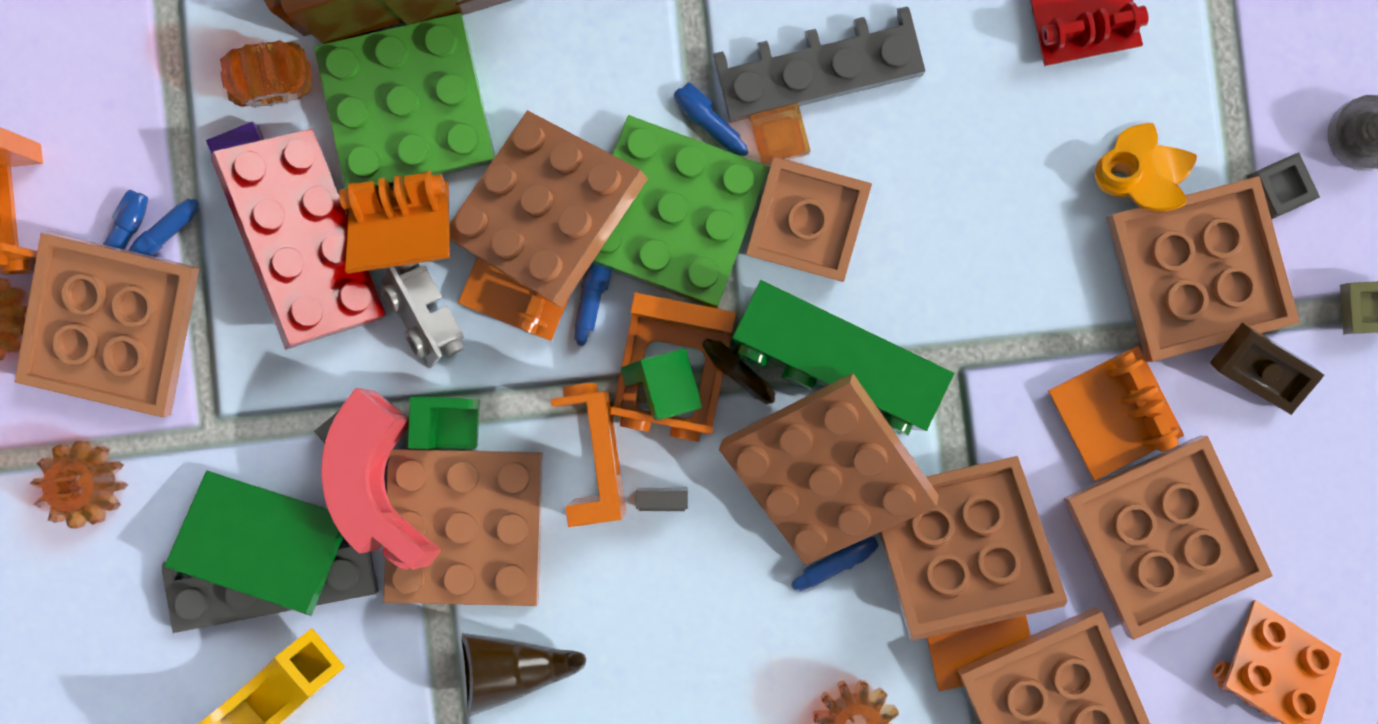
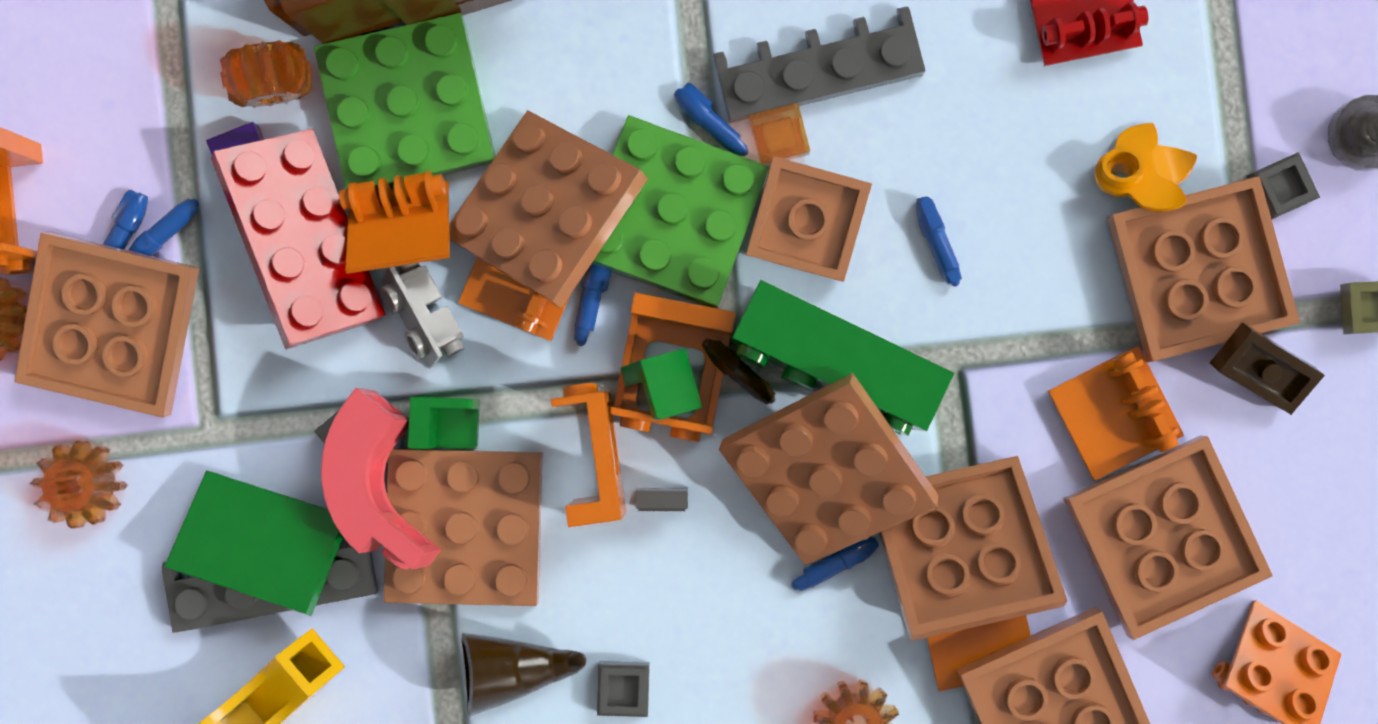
none -> dark grey tile [597,661,650,717]
none -> blue piece [916,196,962,287]

